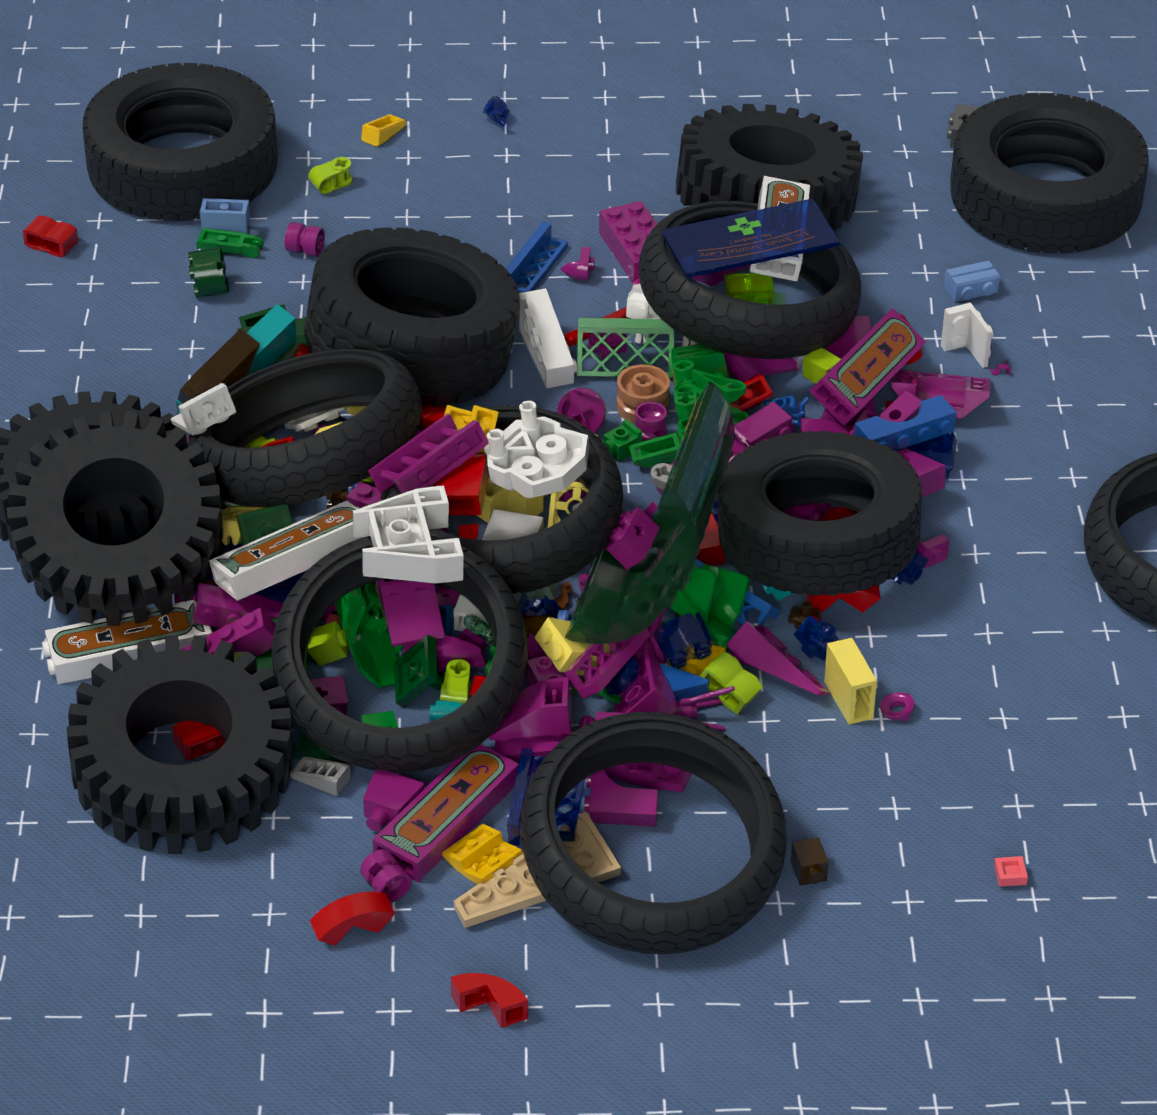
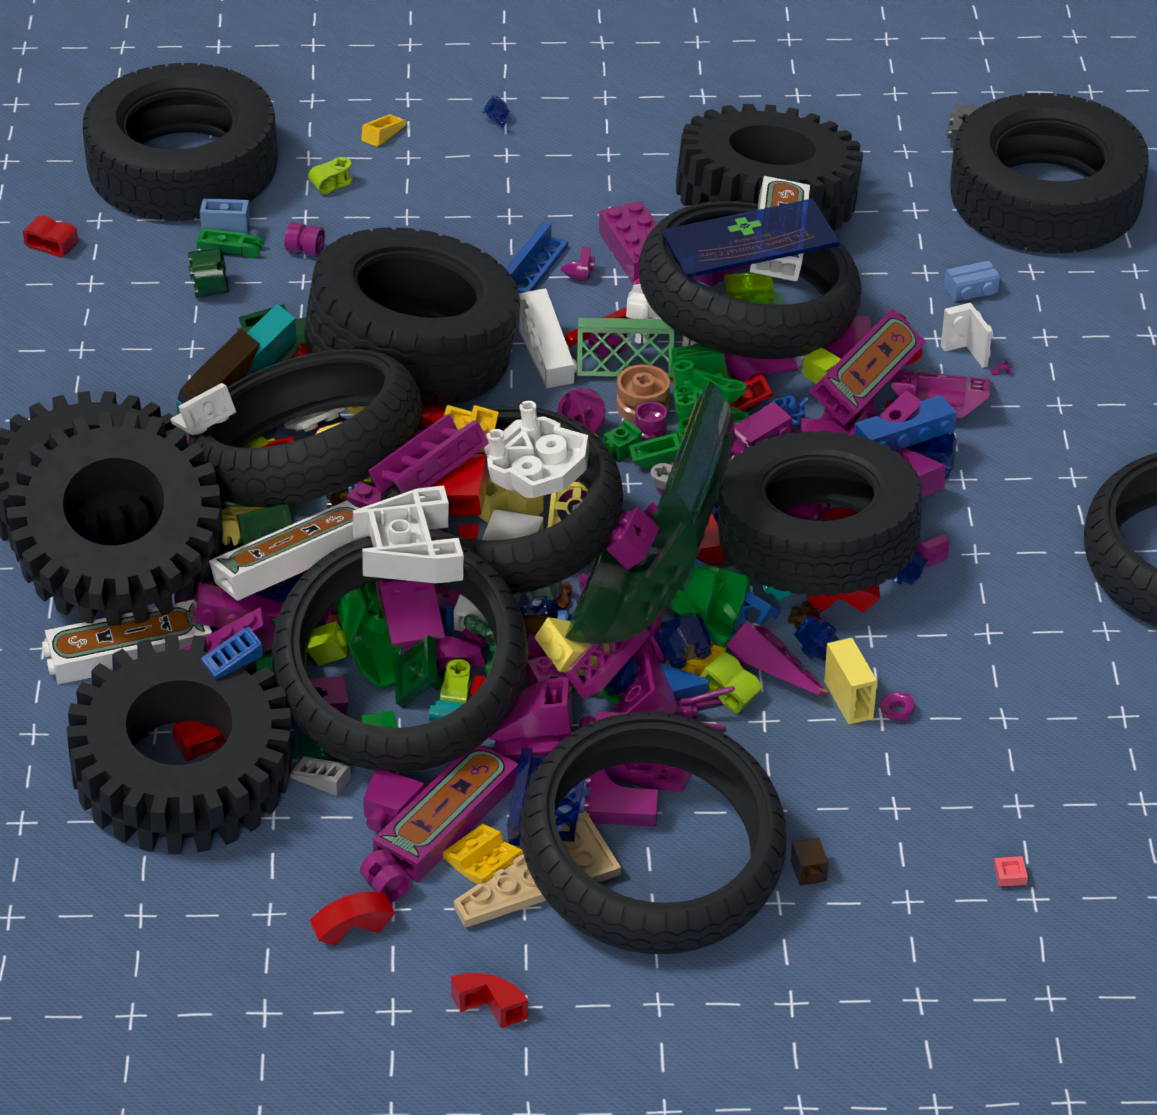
none -> blue slope [201,627,263,680]

